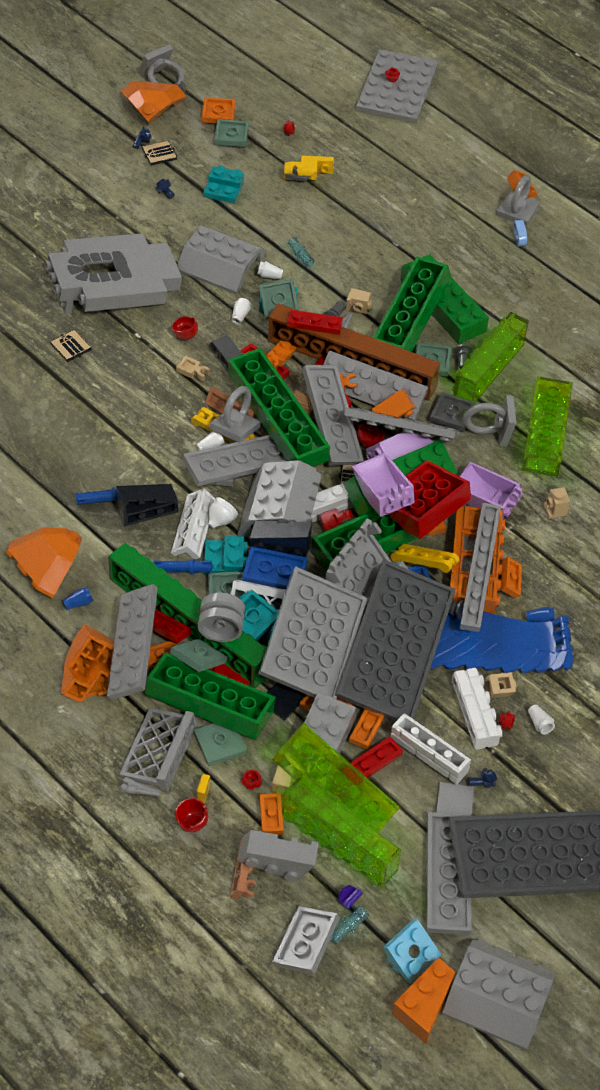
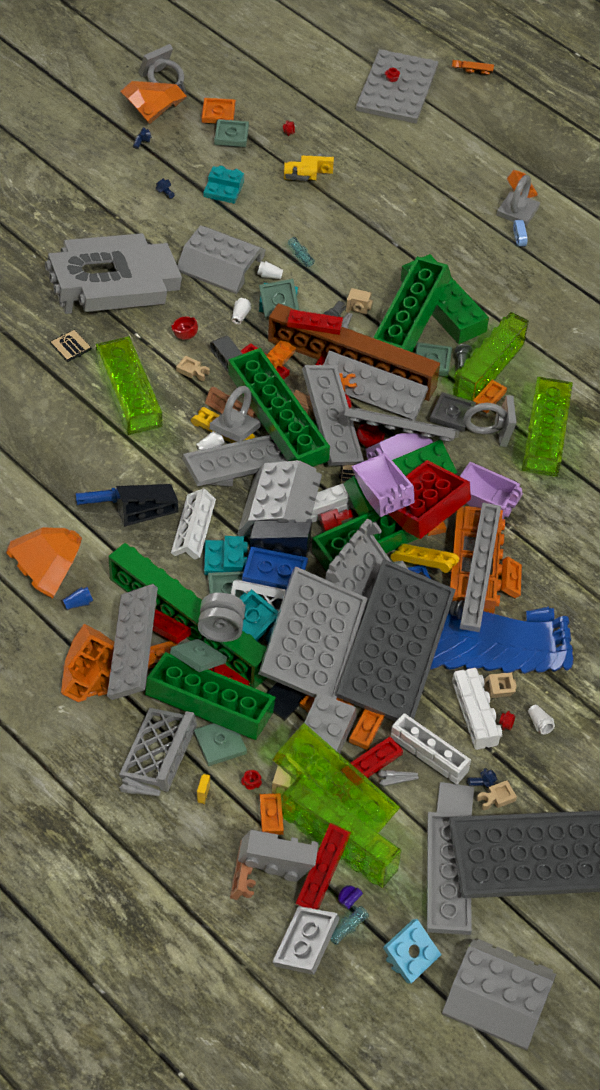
piece [142,140,177,166] -> none
blue pin [154,559,213,574] -> none
red hair [175,798,209,833] -> none
white helmet [208,497,238,529] -> none
orange slope [372,389,417,418] -> none
orange wedge [392,957,456,1044] -> none
tan brick [544,487,570,519] -> none
none -> clear neon green brick [95,336,163,435]
none -> red plate [296,823,351,910]
none -> light grey piece [378,770,419,787]
none -> orange plate [452,60,494,75]
none -> orange plate [473,380,507,413]
none -> tan plate [477,780,517,810]

